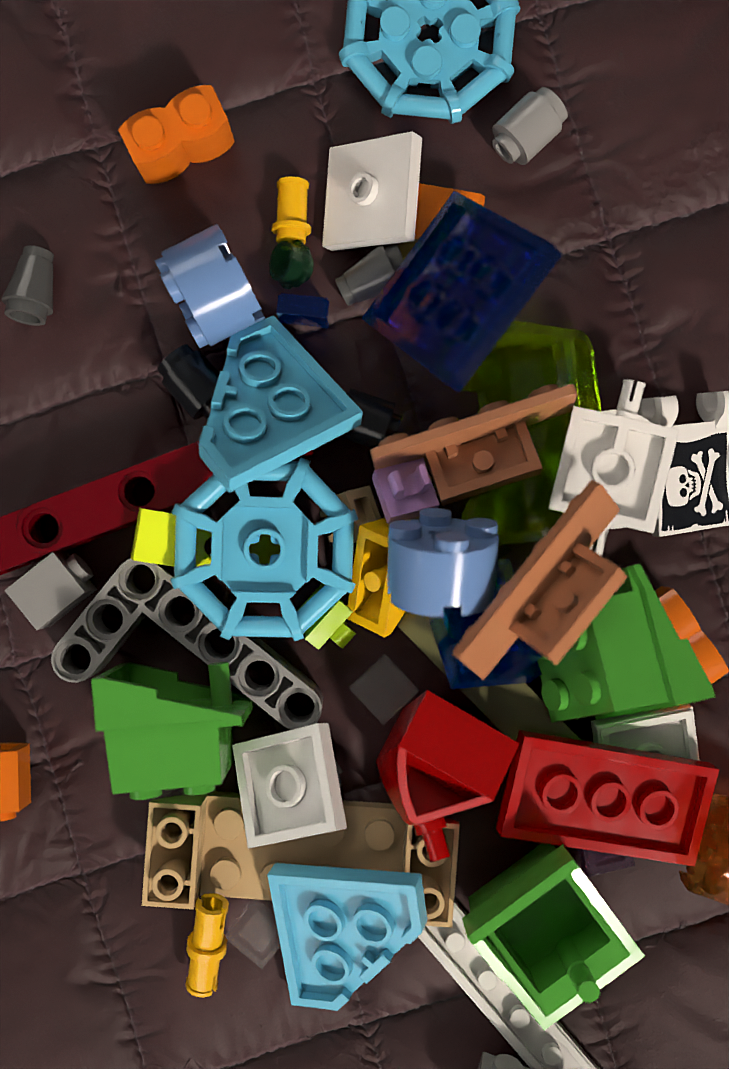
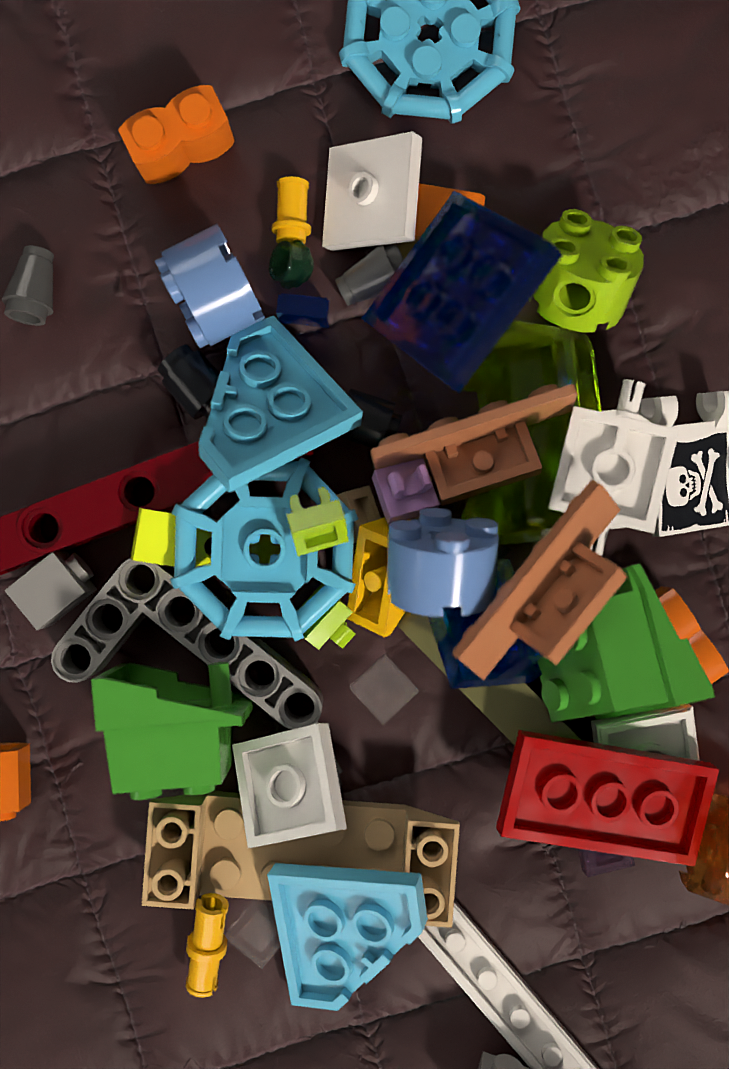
red piece [376,690,520,862] -> none
bright green piece [462,843,645,1031] -> none
light grey brick [492,87,568,165] -> none
none -> lime tile [286,487,349,556]
none -> lime brick [526,209,644,333]

